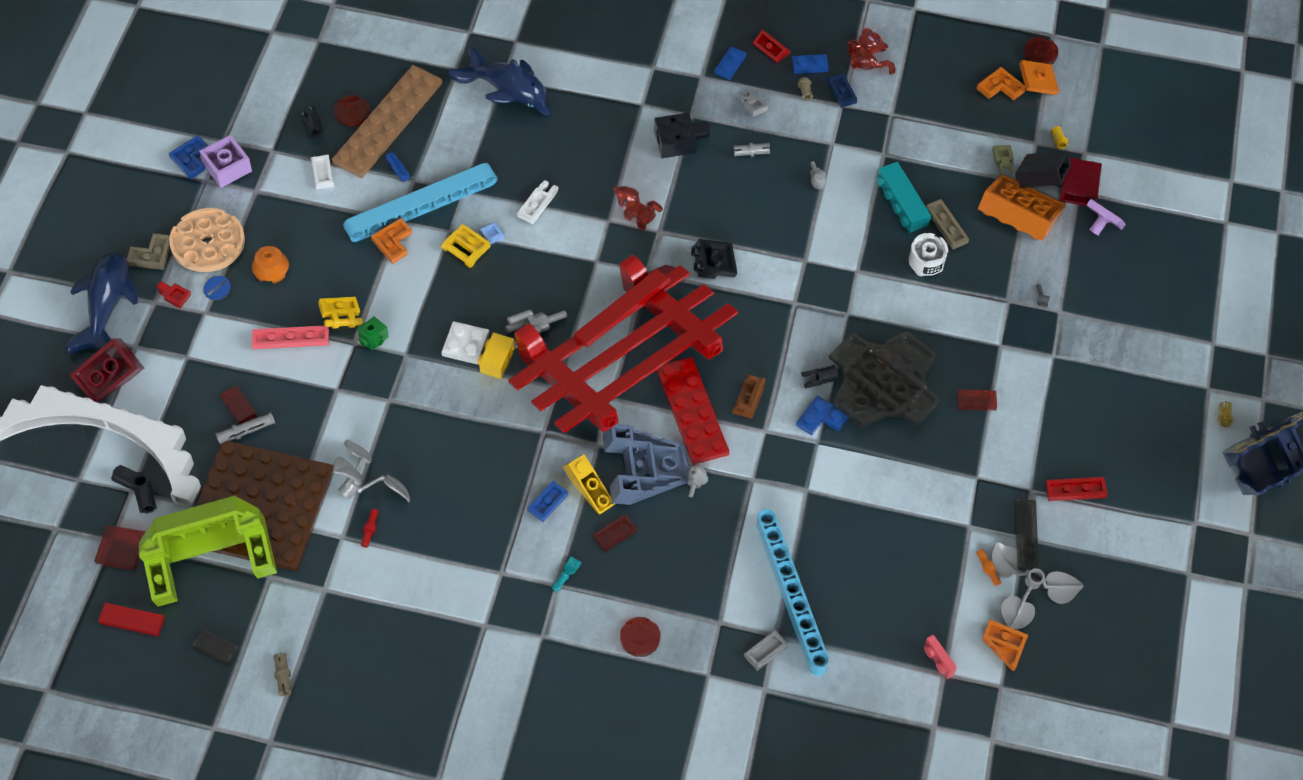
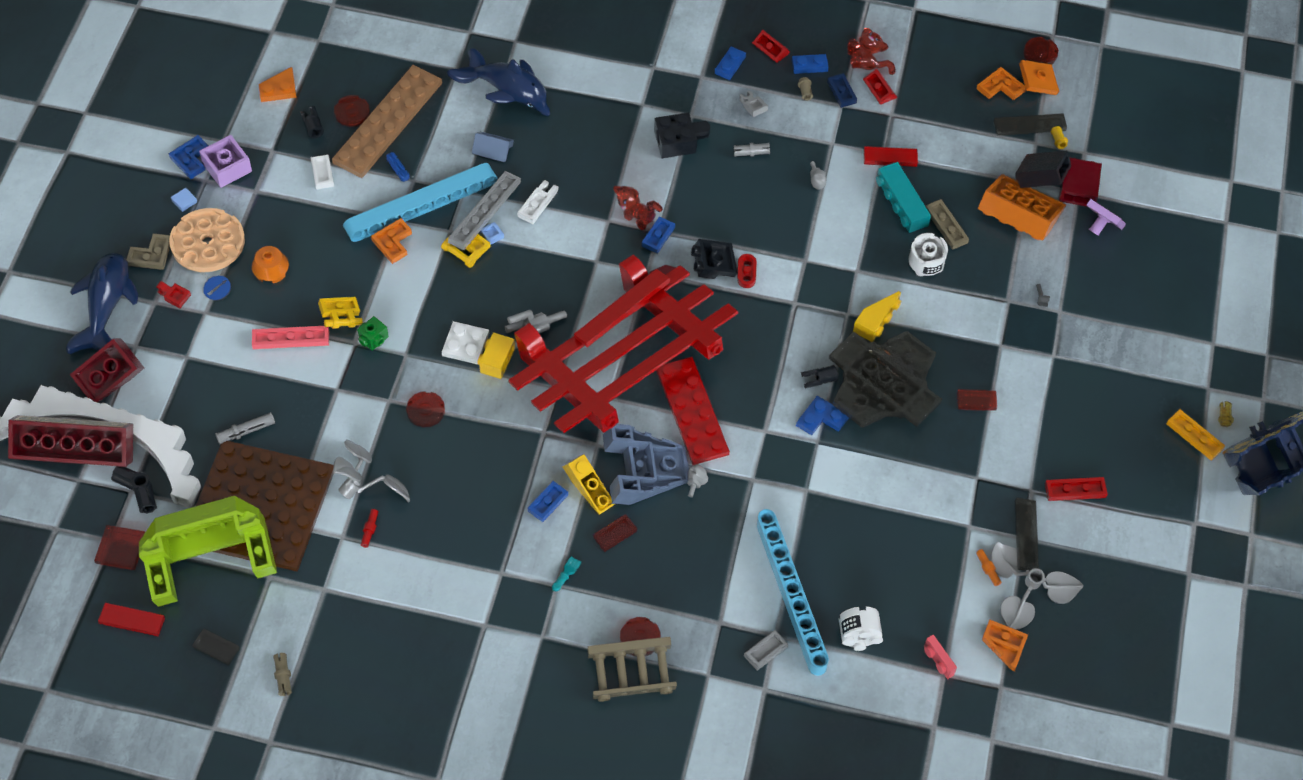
clear red tile [220,385,257,424] -> none
dark orange hinge [732,375,766,419] -> none
olive plate [992,145,1014,174] -> none
none -> dark red brick [8,415,133,467]
none -> light blue tile [171,188,197,212]
none -> orange wing [259,67,297,102]
none -> clear red tile [406,391,445,428]
none -> light grey plate [448,171,521,250]
none -> sand blue panel [472,131,514,162]
none -> dark tan fence [587,637,677,702]
none -> blue plate [641,216,675,254]
none -> red plate [737,254,757,288]
none -> white brick [839,607,883,651]
none -> yellow slope [853,291,902,342]
none -> red slope [863,69,897,105]
none -> red tile [864,146,918,167]
none -> clear smoke tile [994,113,1067,136]
none -> light orange plate [1166,409,1225,461]

